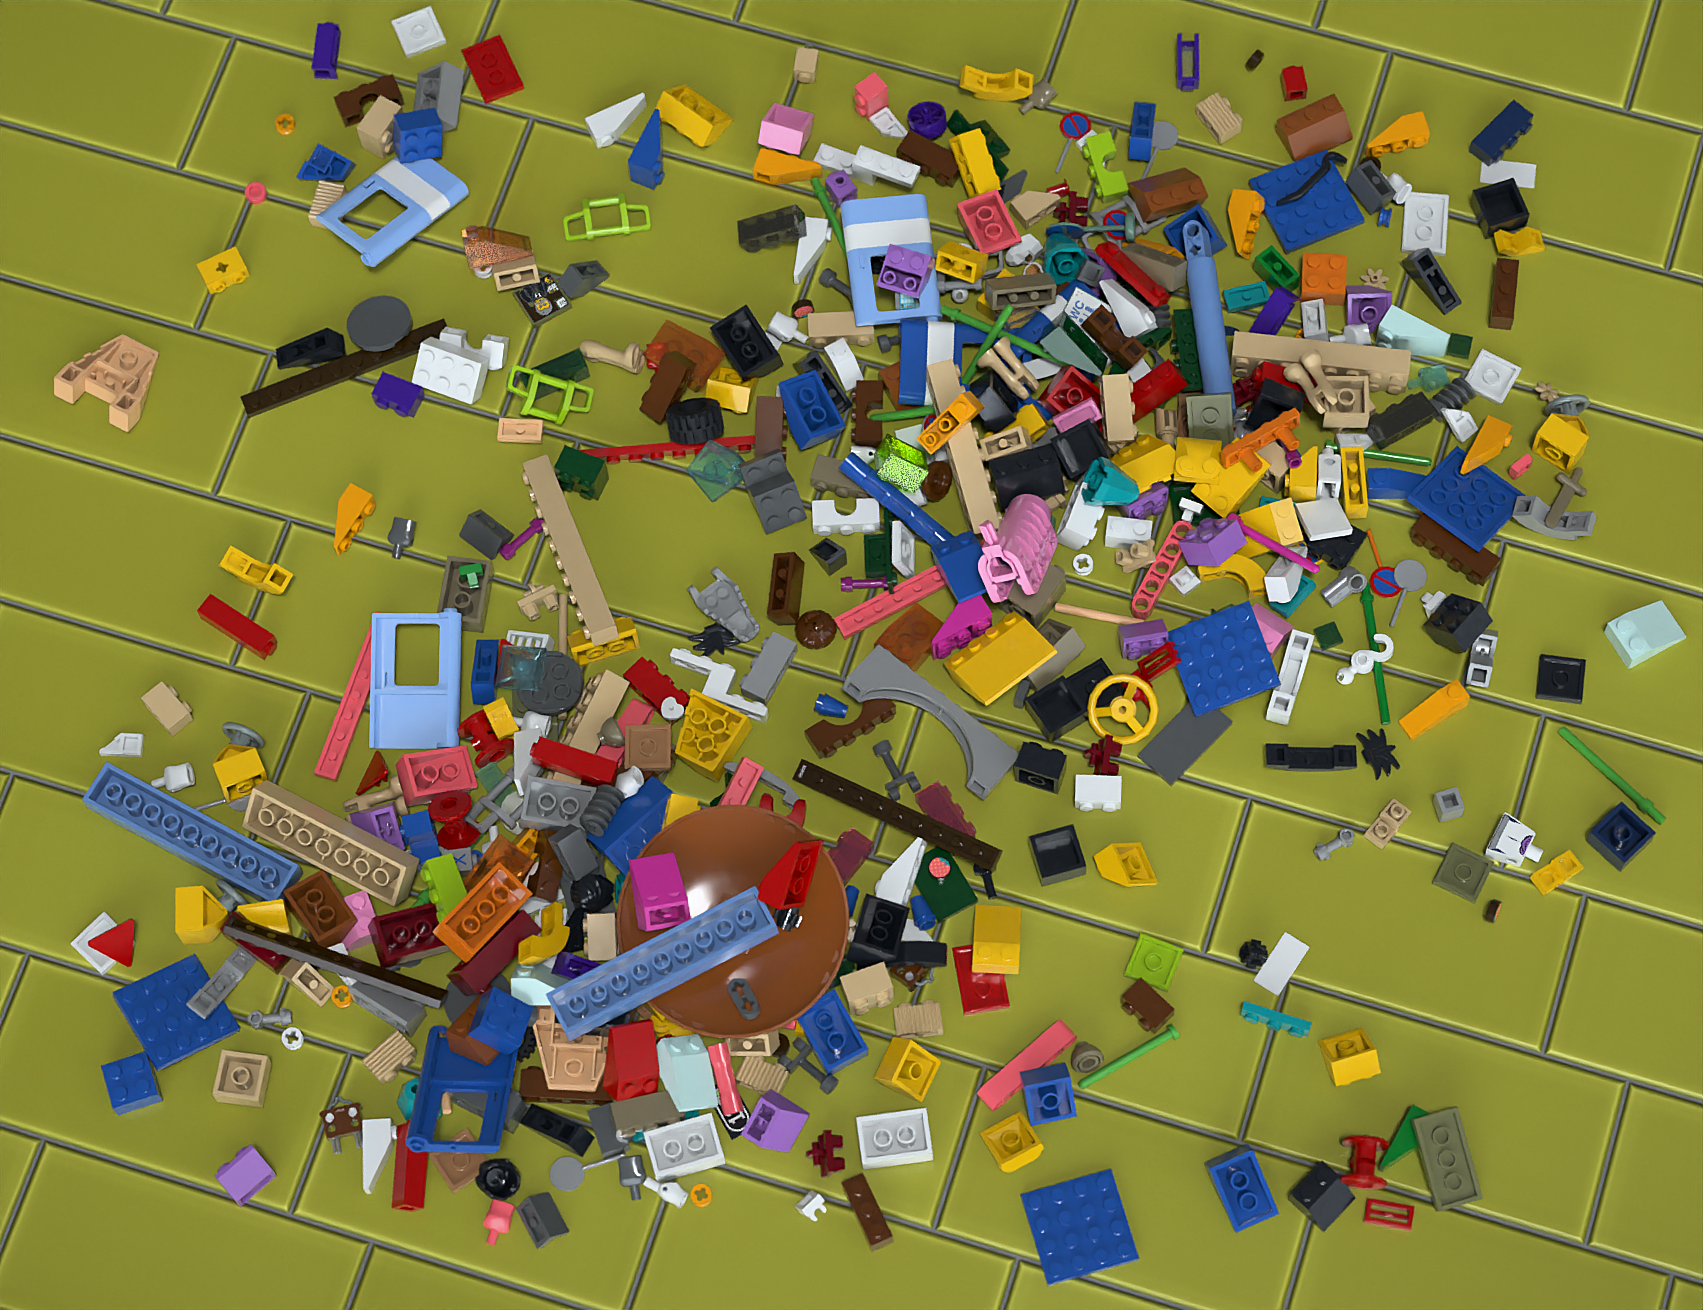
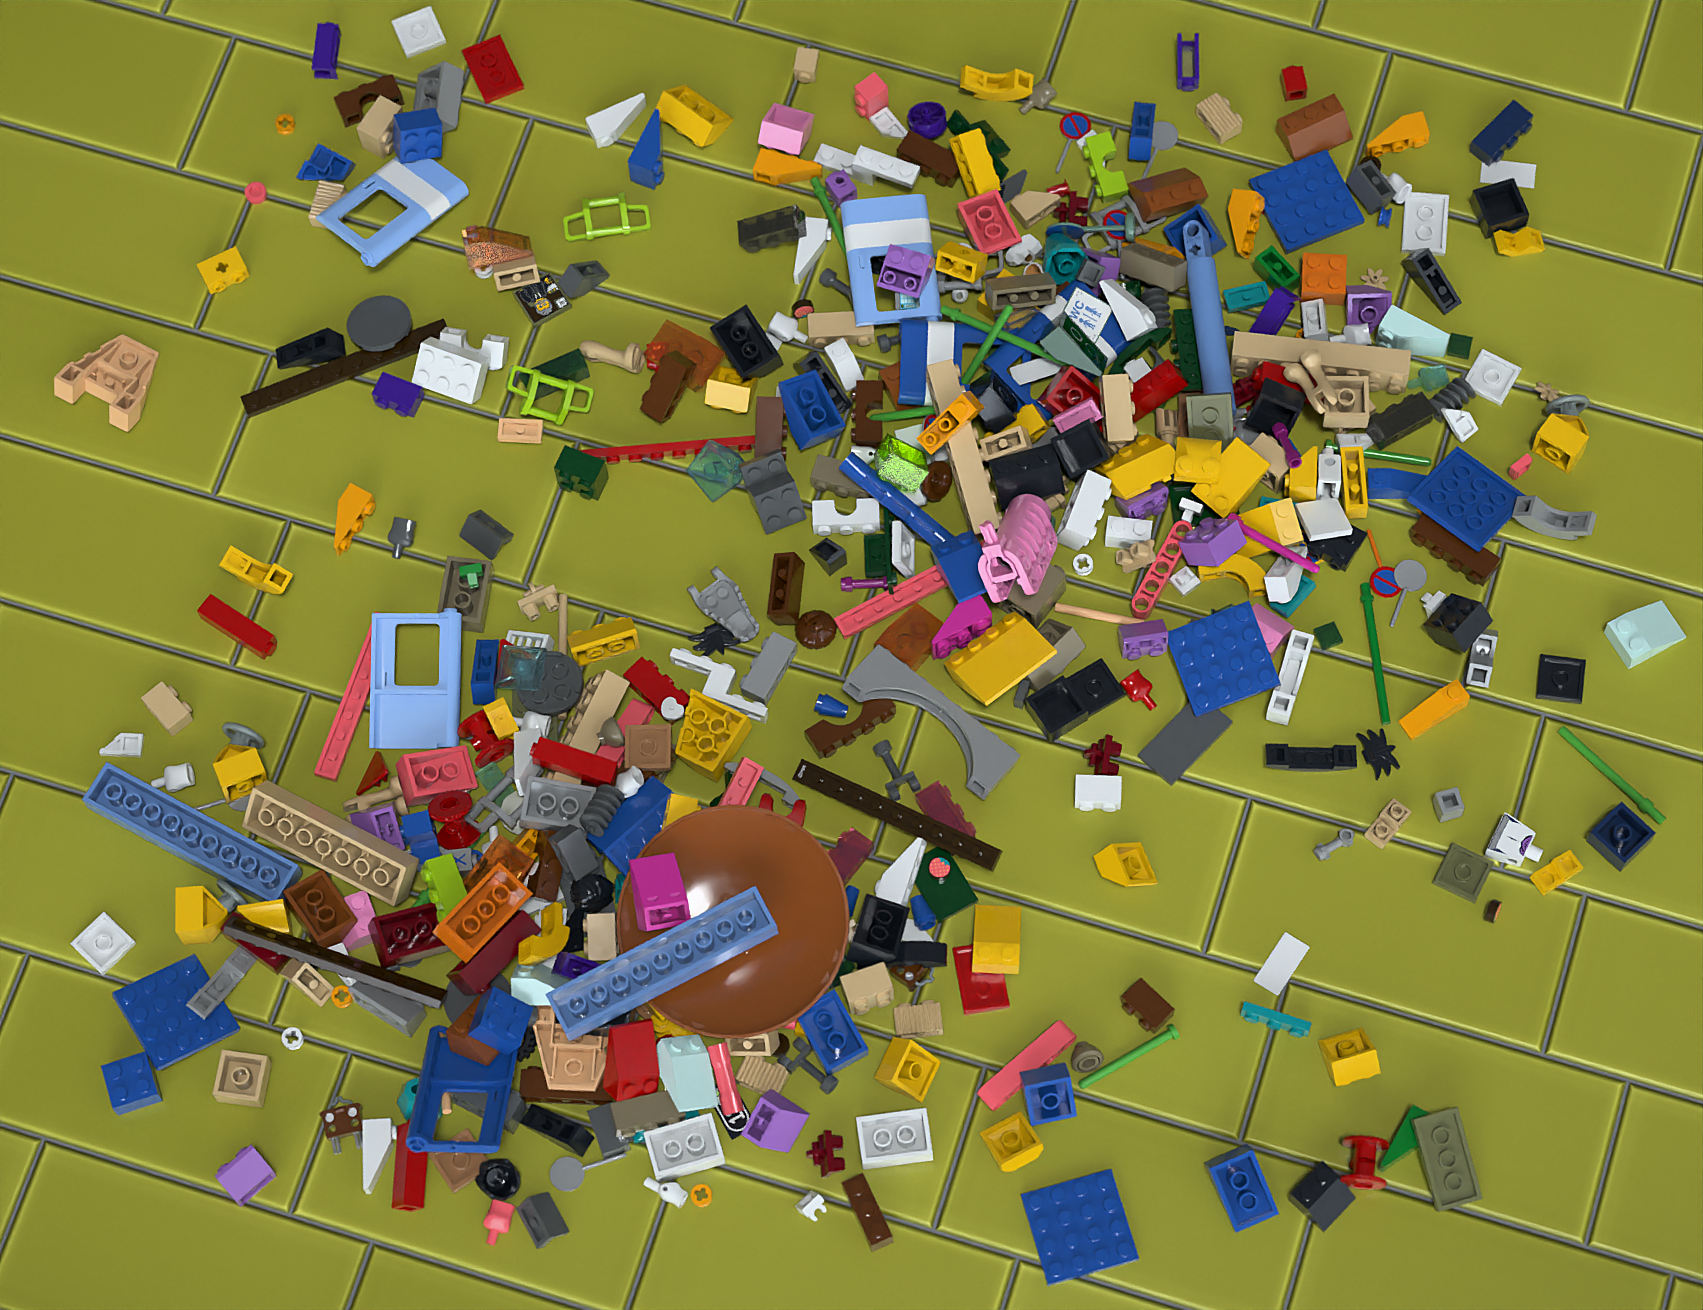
red piece [88,919,134,967] -> none
light grey bar [247,1008,292,1030] -> none
tan brick [362,1030,417,1085] -> none
magenta bar [499,517,544,561] -> none
tan brick [521,454,619,646] -> none
dark grey piece [617,1155,647,1200] -> none
black tyre [666,398,724,444] -> none
dark grey beam [728,978,761,1020] -> none
red slope [757,839,824,910] -> none
black gear [773,908,803,932] -> none
black bar [973,864,997,900] -> none
tan piece [976,336,1040,400] -> none
black brick [1015,742,1067,795] -> none
black piece [1029,824,1086,887] -> none
reddish brown arch [1080,304,1148,372] -> none
teal cone [1081,457,1139,505] -> none
yellow piece [1087,673,1159,745] -> none
red plate [1094,241,1171,308] -> none
lime tile [1124,933,1184,992] -> none
red tile [1137,641,1181,682] -> none
orange plate [1221,408,1300,473] -> none
black gear [1239,939,1268,969] -> none
dark brown tile [1245,49,1265,71] -> none
black piece [1276,152,1348,206] -> none
light grey piece [1320,566,1367,607] -> none
white piece [1336,634,1394,685] -> none
red tile [1363,1198,1415,1231] -> none
light orange slope [1460,415,1513,475] -> none
reddish brown brick [1489,258,1519,330] -> none
dark tan sword [1545,467,1587,528] -> none

